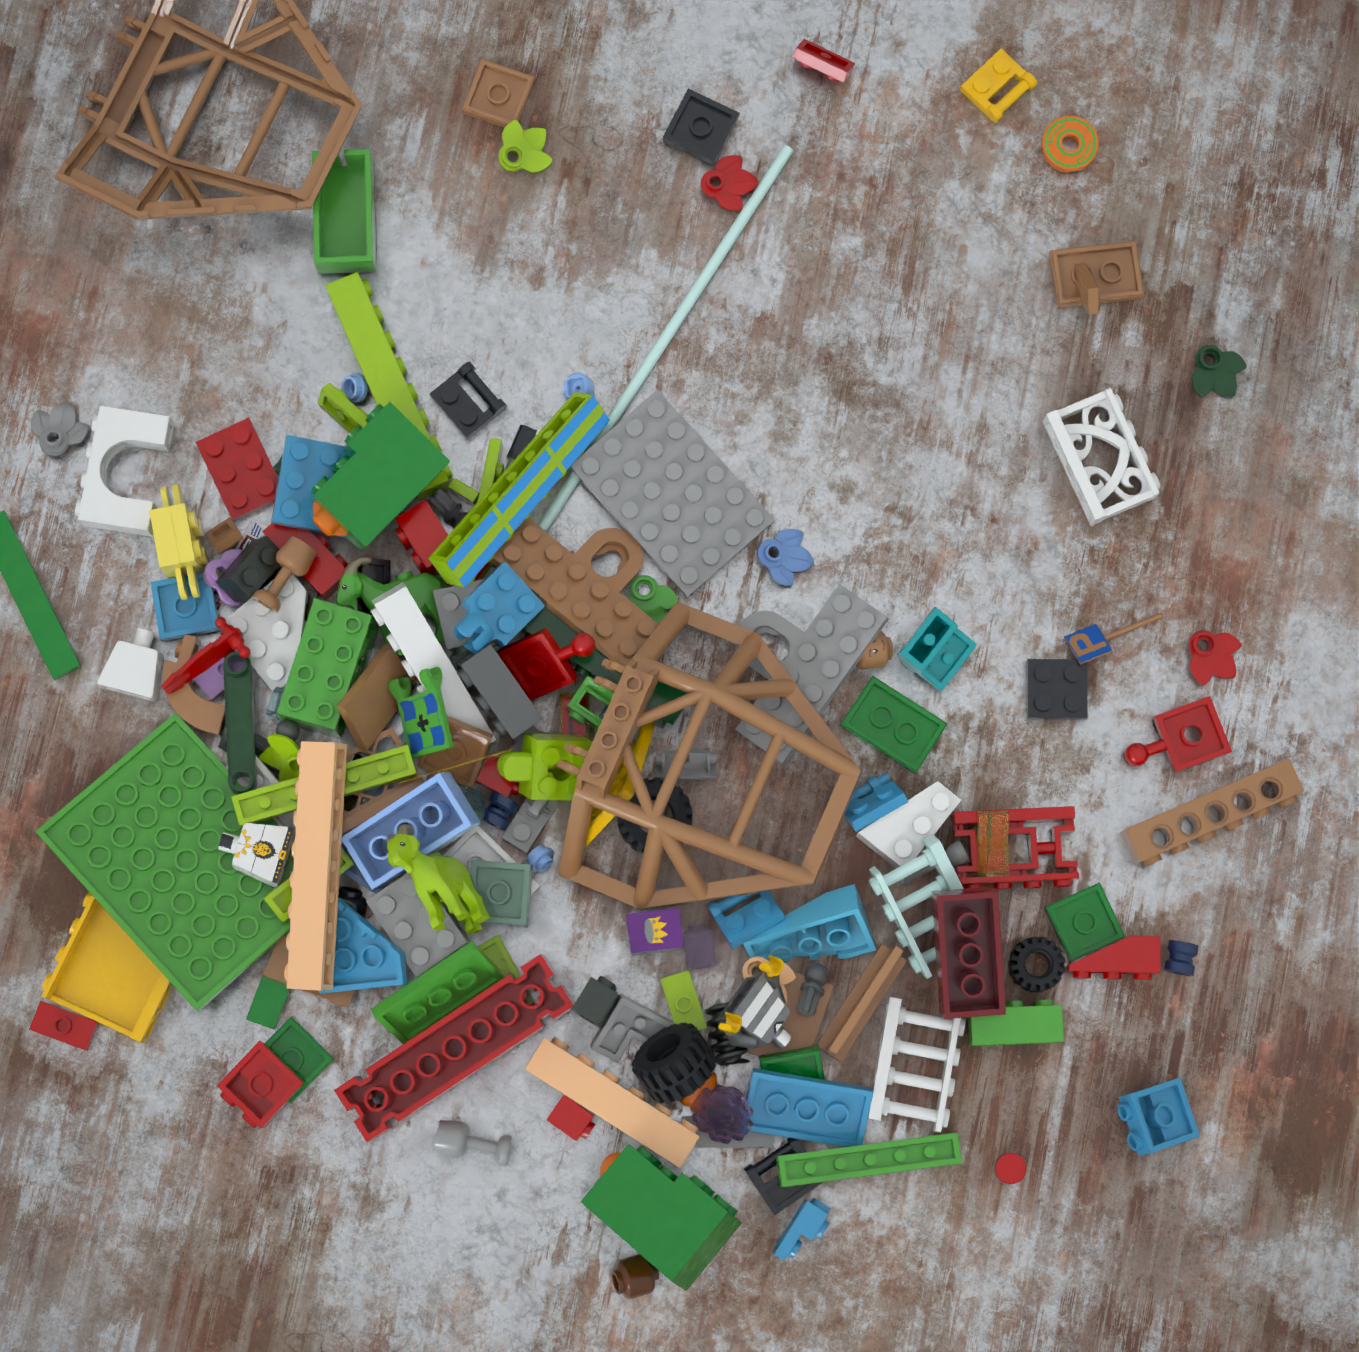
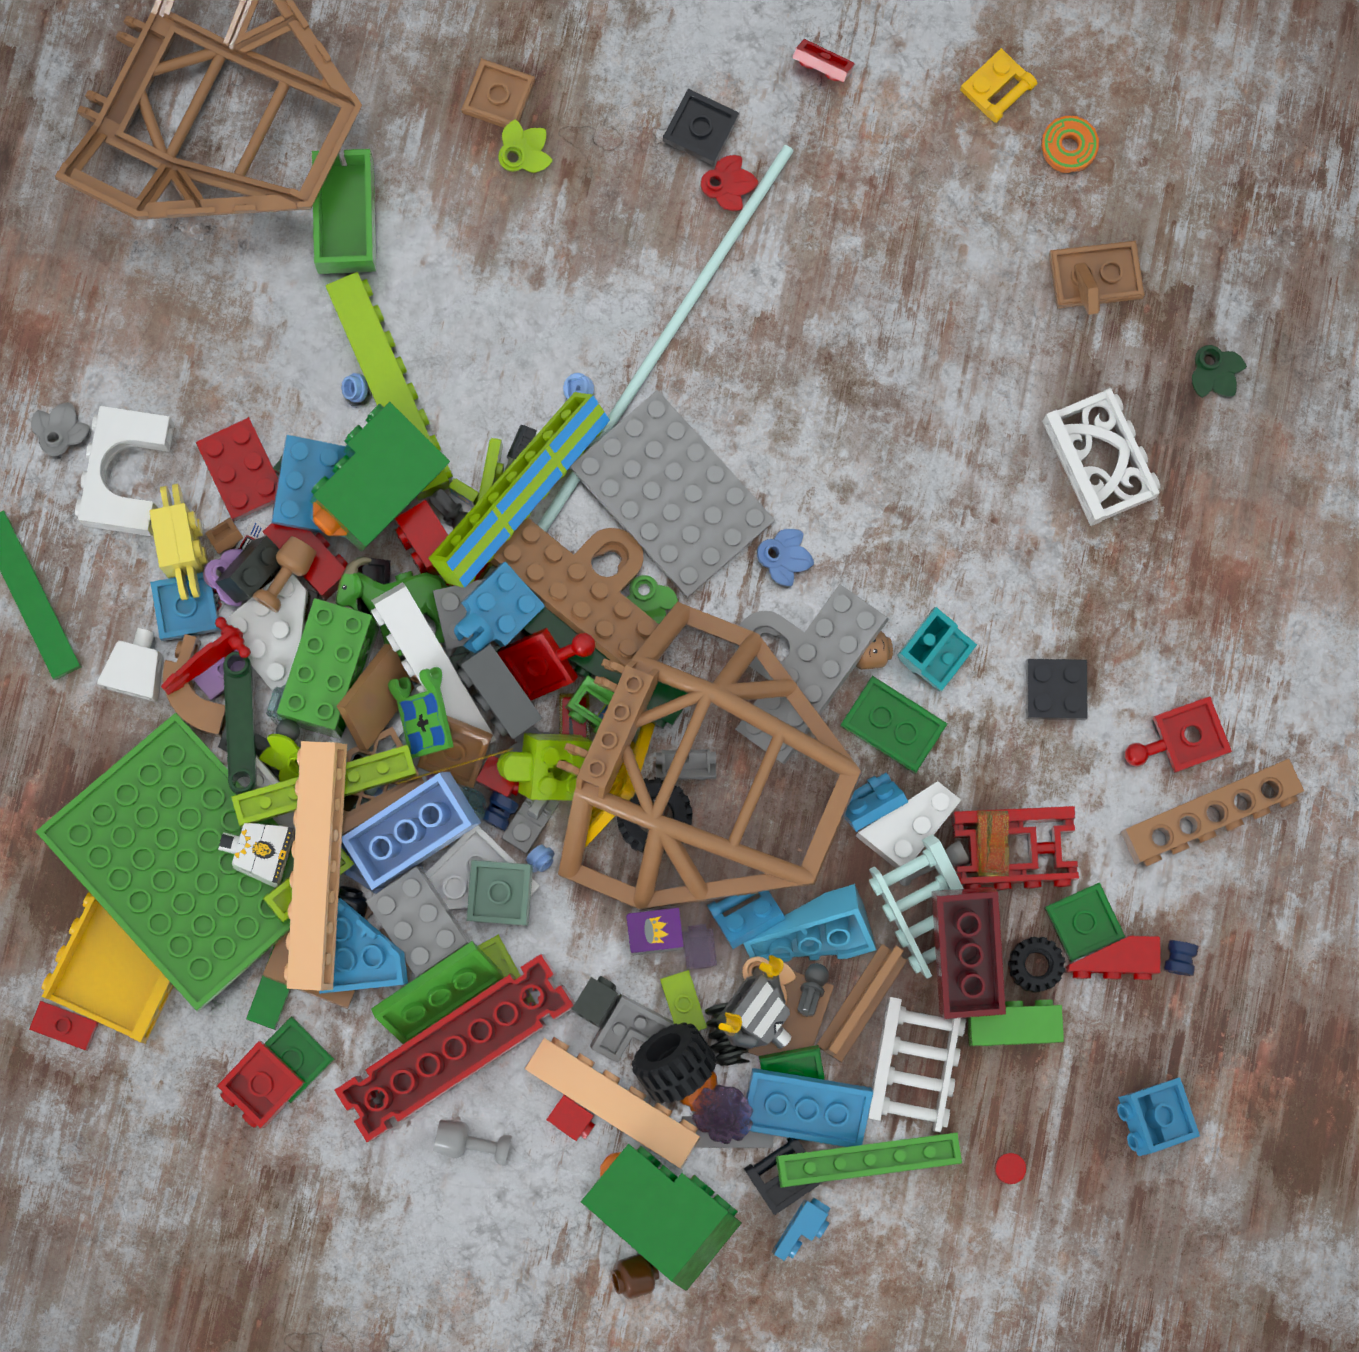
lime plate [318,382,368,433] -> none
lime animal [386,824,490,934] -> none
black plate [430,361,507,440] -> none
piece [1064,613,1163,665] -> none
red plate [1188,630,1242,686] -> none

